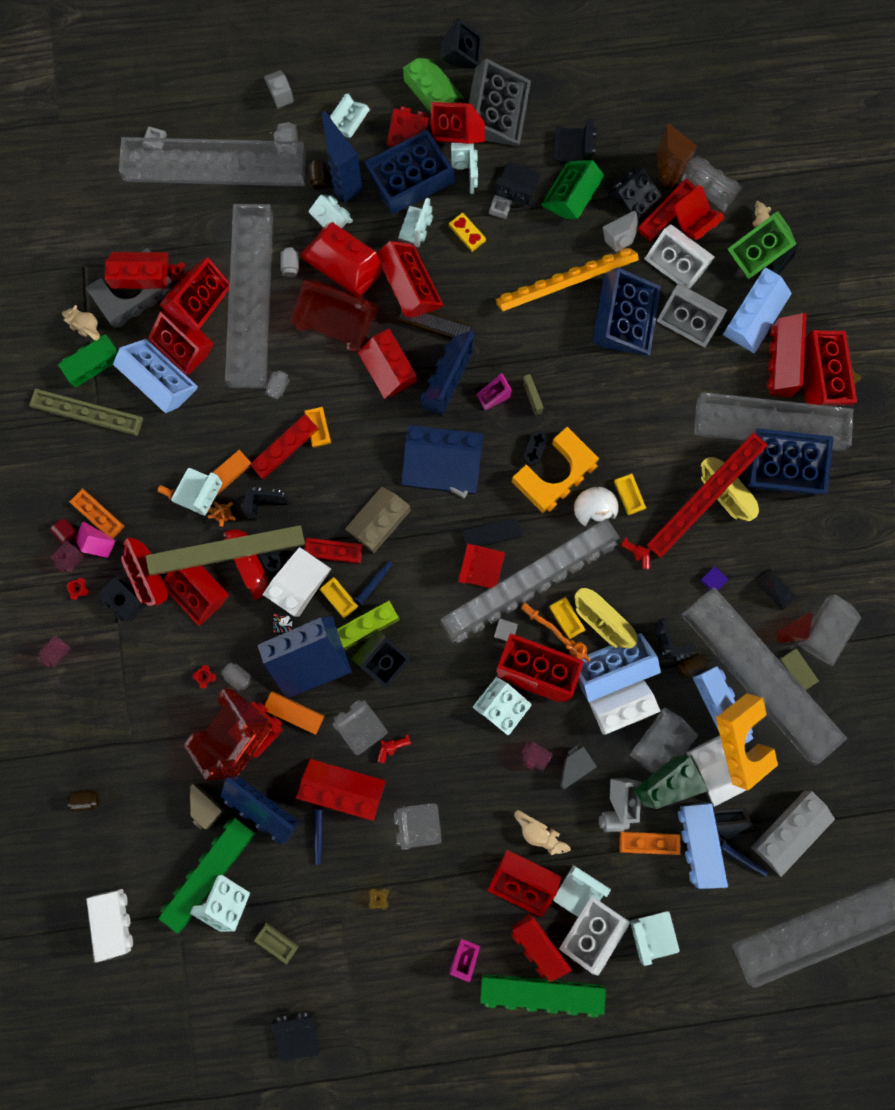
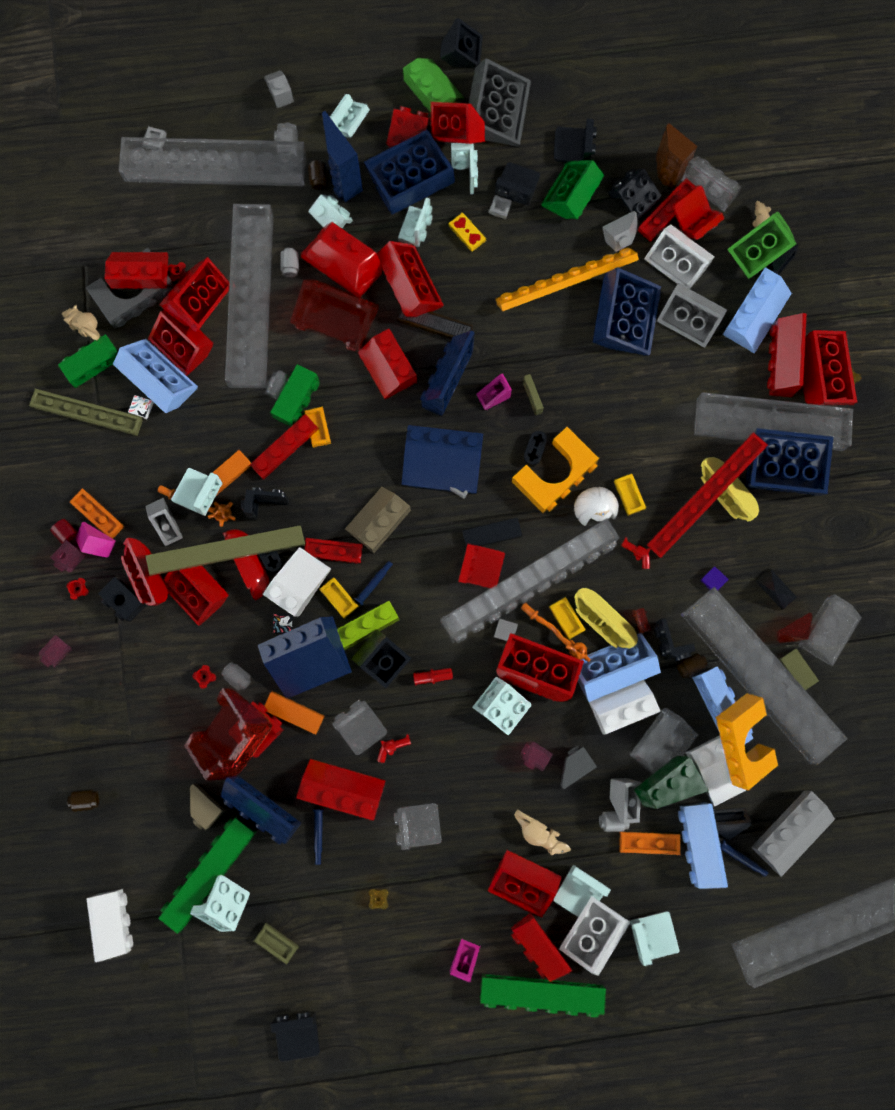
none -> tile [128,395,154,419]
none -> light grey slope [146,498,183,546]
none -> green brick [270,364,320,427]
none -> red axle [413,668,453,685]
none -> clear red pin [632,608,651,633]

